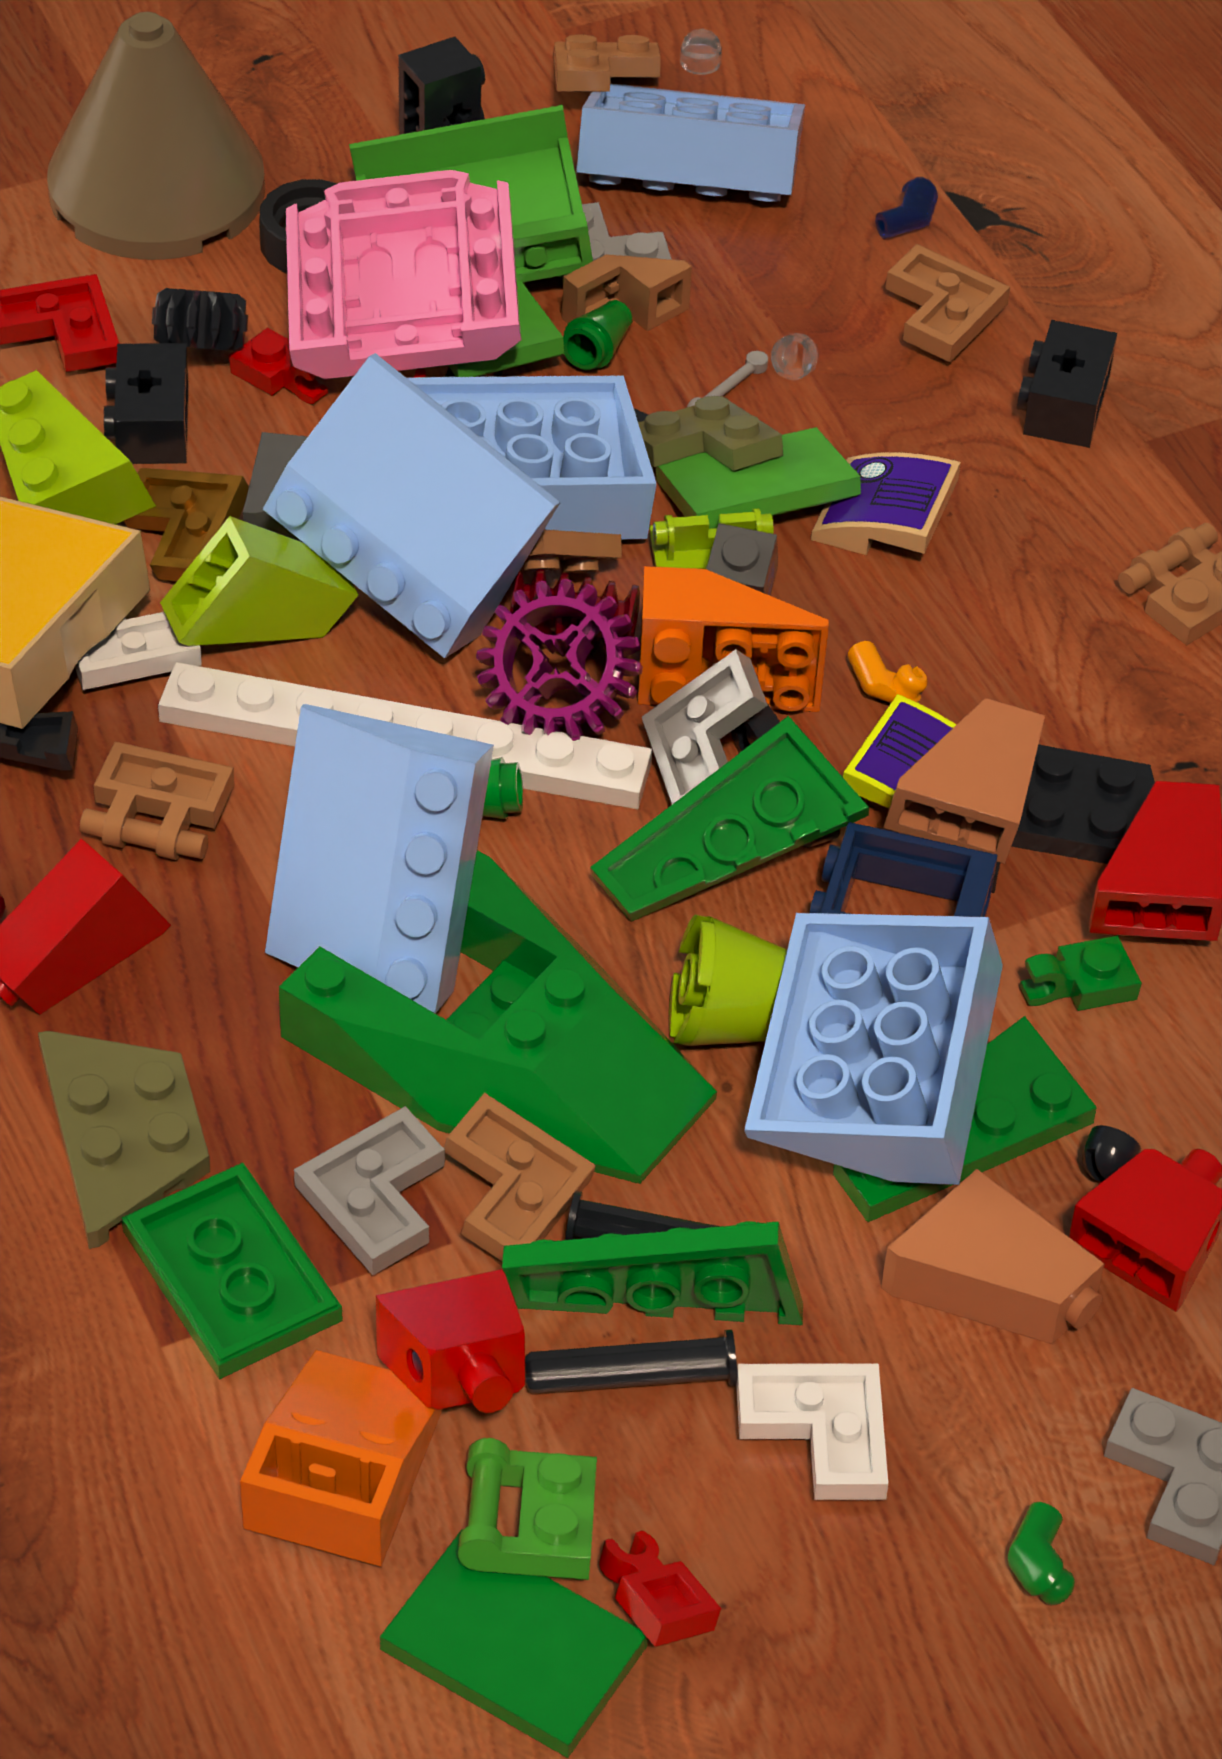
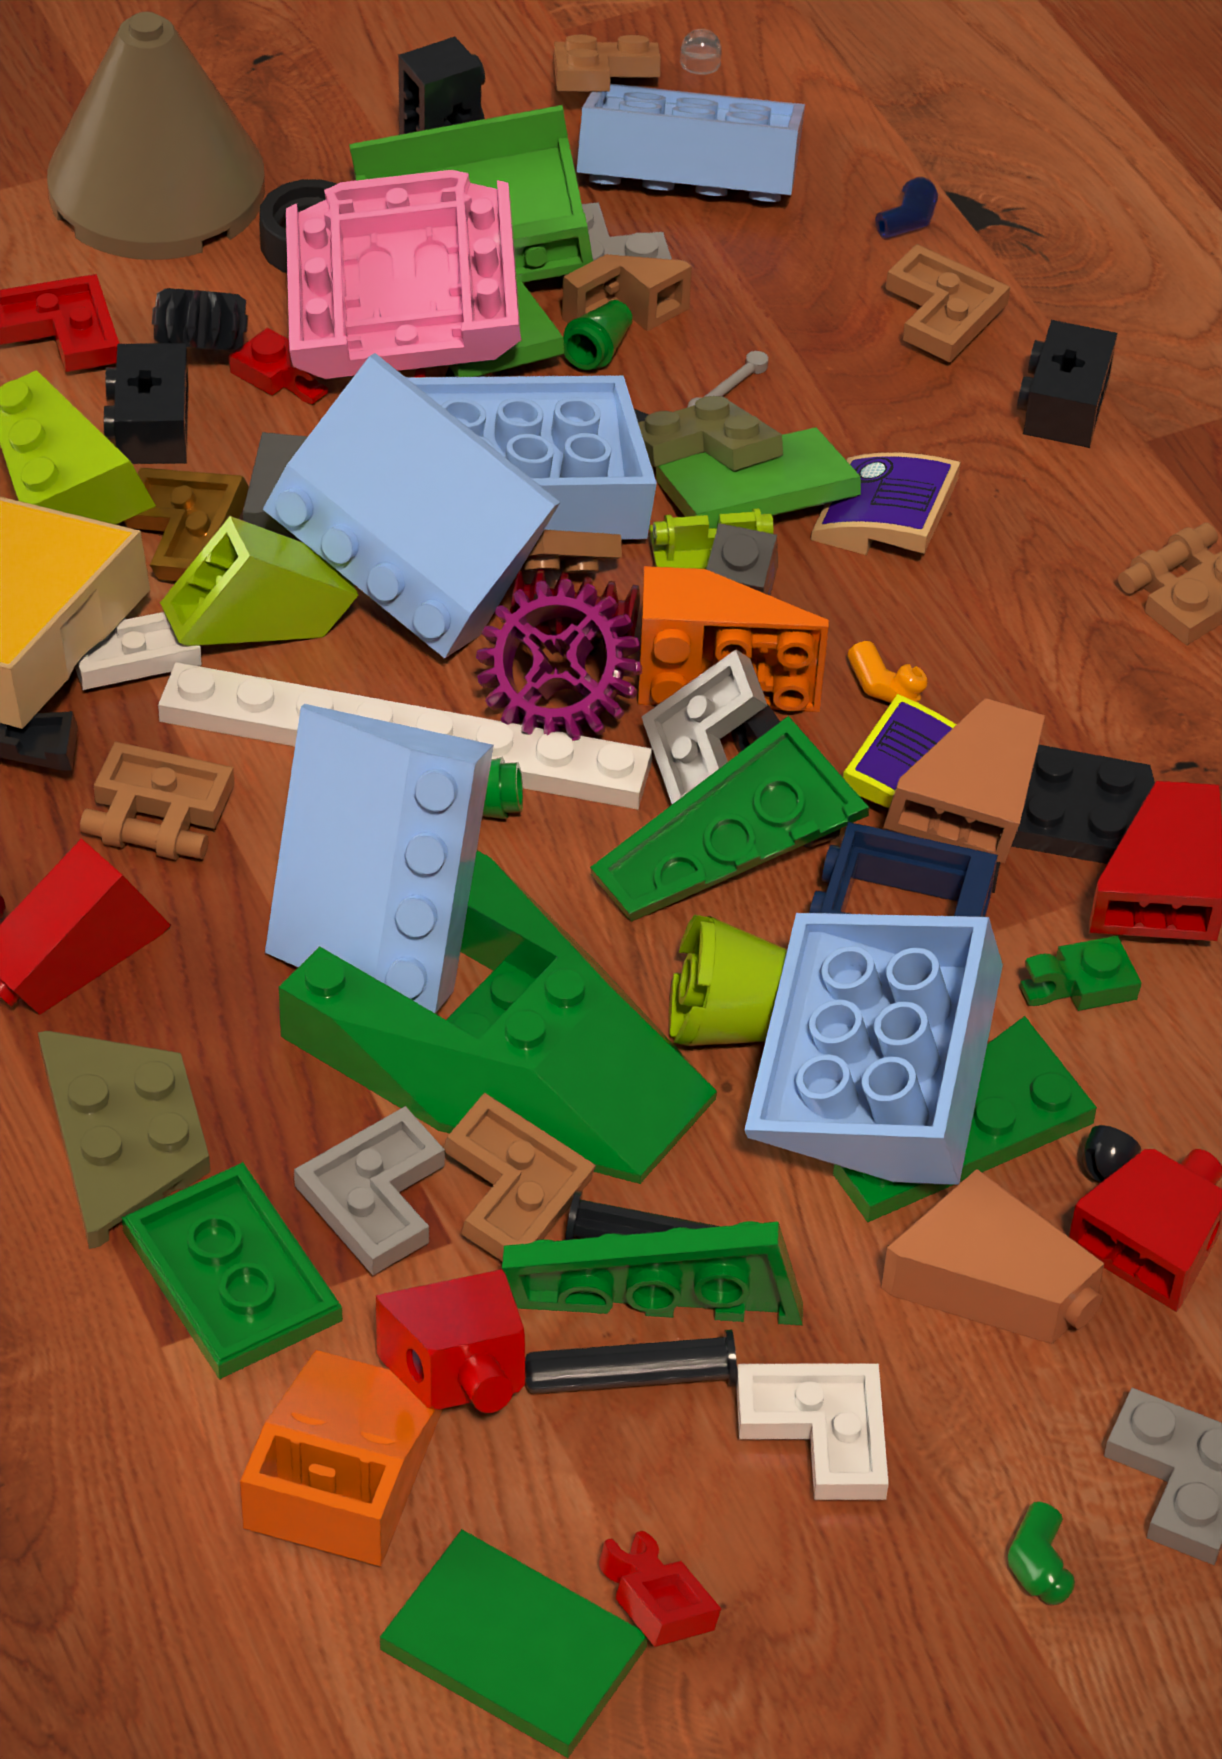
bright green plate [458,1438,597,1580] -> none
clear hinge [771,333,819,380] -> none

